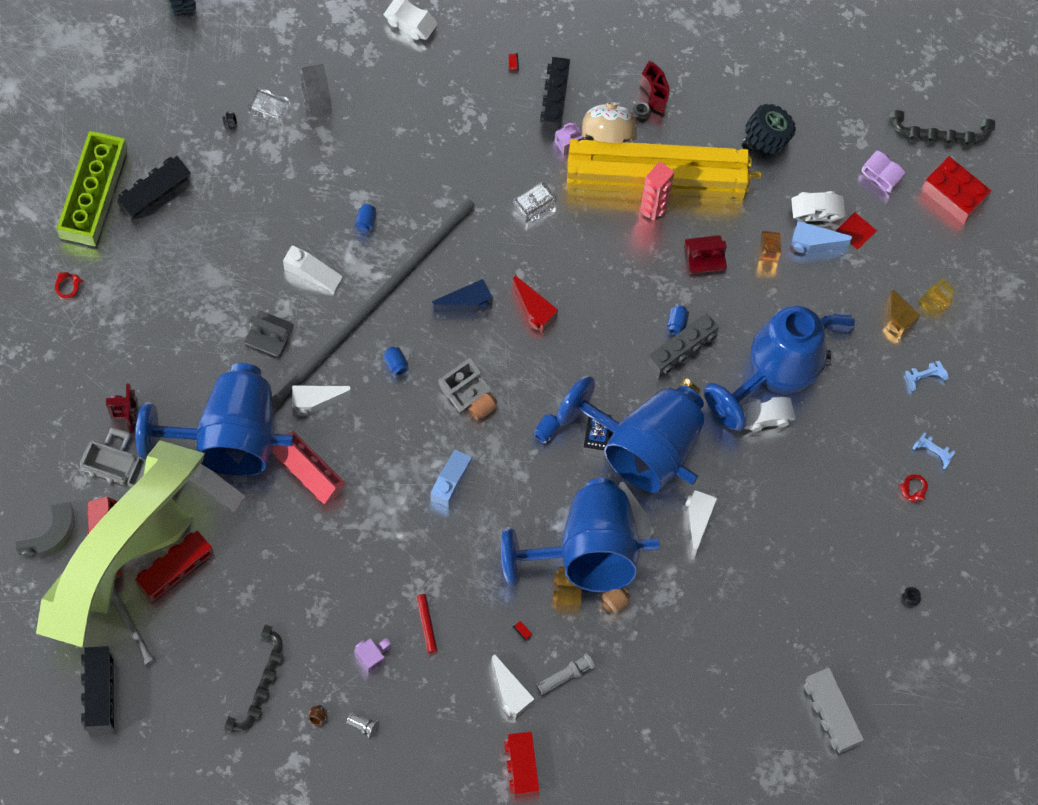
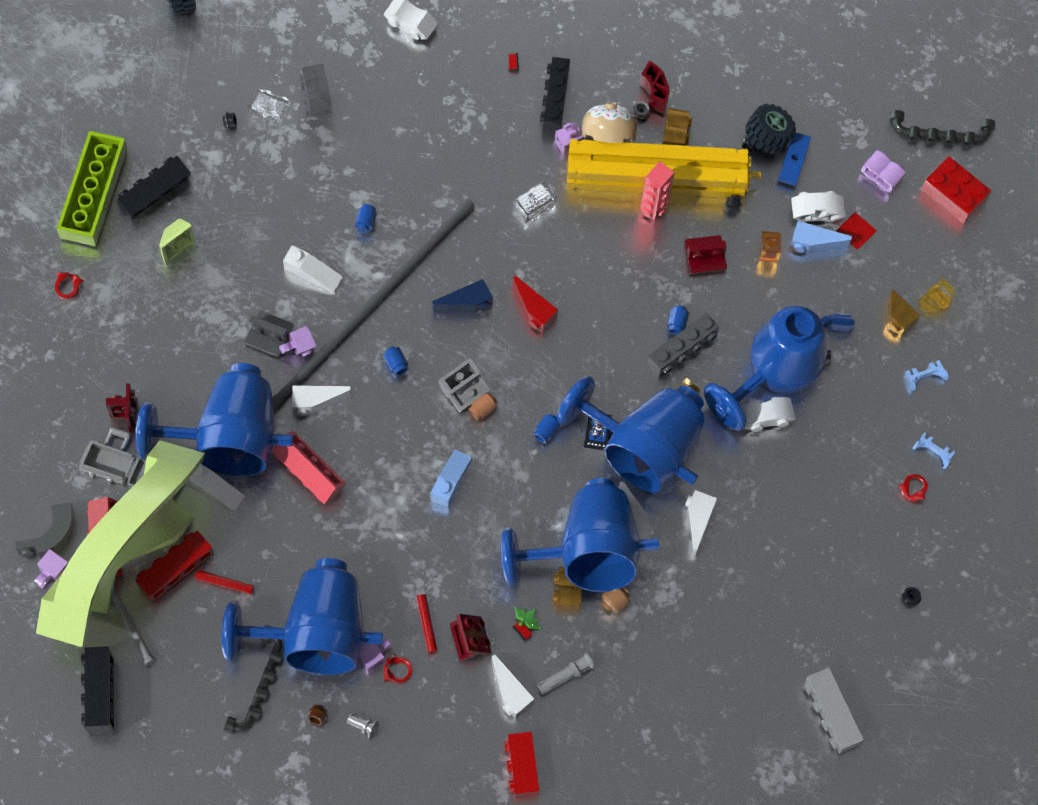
none -> lavender brick [35,549,68,589]
none -> yellowish green slope [159,218,195,264]
none -> red piece [195,570,255,595]
none -> blue piece [221,558,383,675]
none -> lavender brick [279,326,316,357]
none -> red piece [383,653,412,683]
none -> dark red bracket [450,614,492,661]
none -> bright green piece [514,607,542,630]
none -> pearl gold brick [662,108,693,146]
none -> black plate [725,195,743,210]
none -> blue tile [778,132,811,186]

